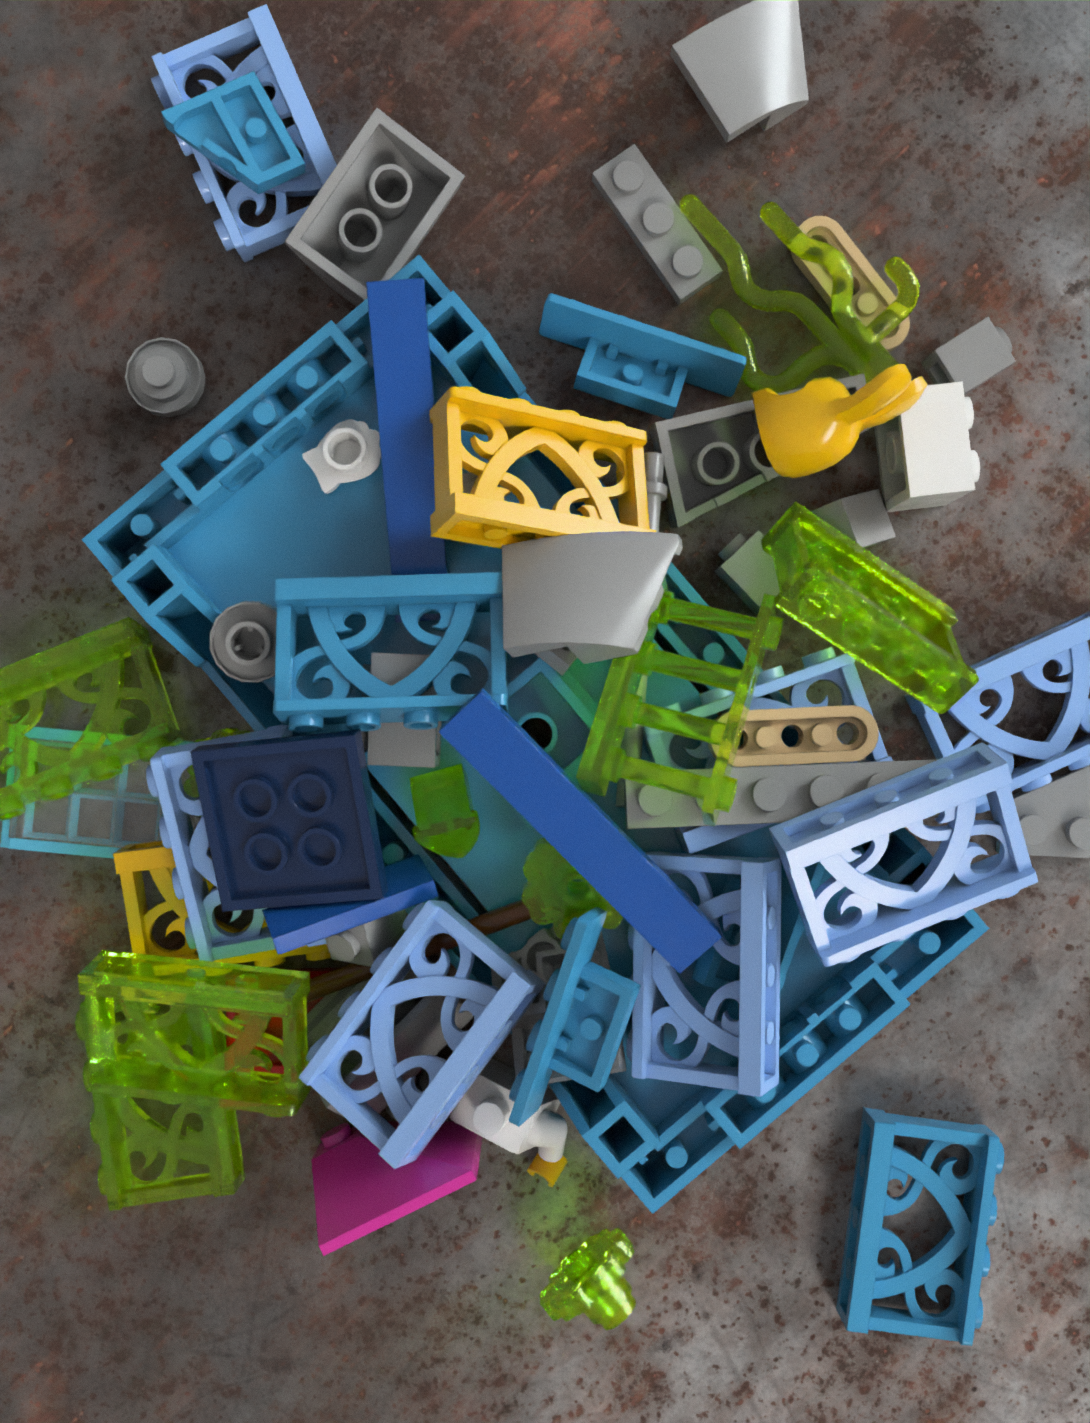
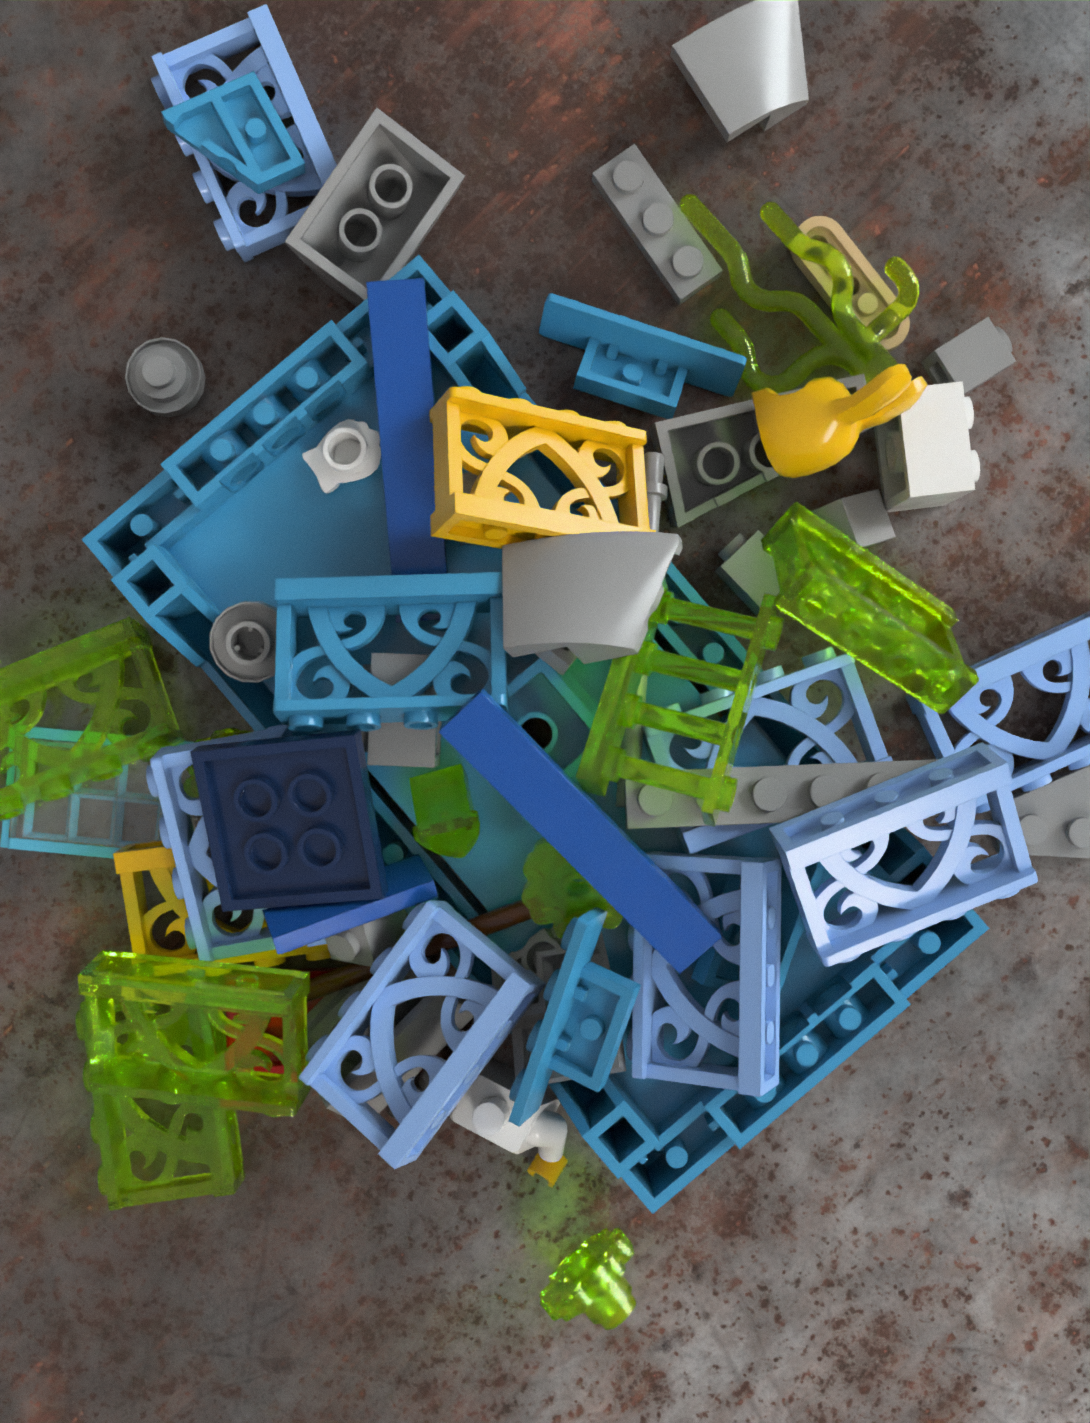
dark pink slope [311,1121,483,1256] -> none
tan plate [707,705,879,767] -> none
dark azure fence [836,1107,1004,1346] -> none

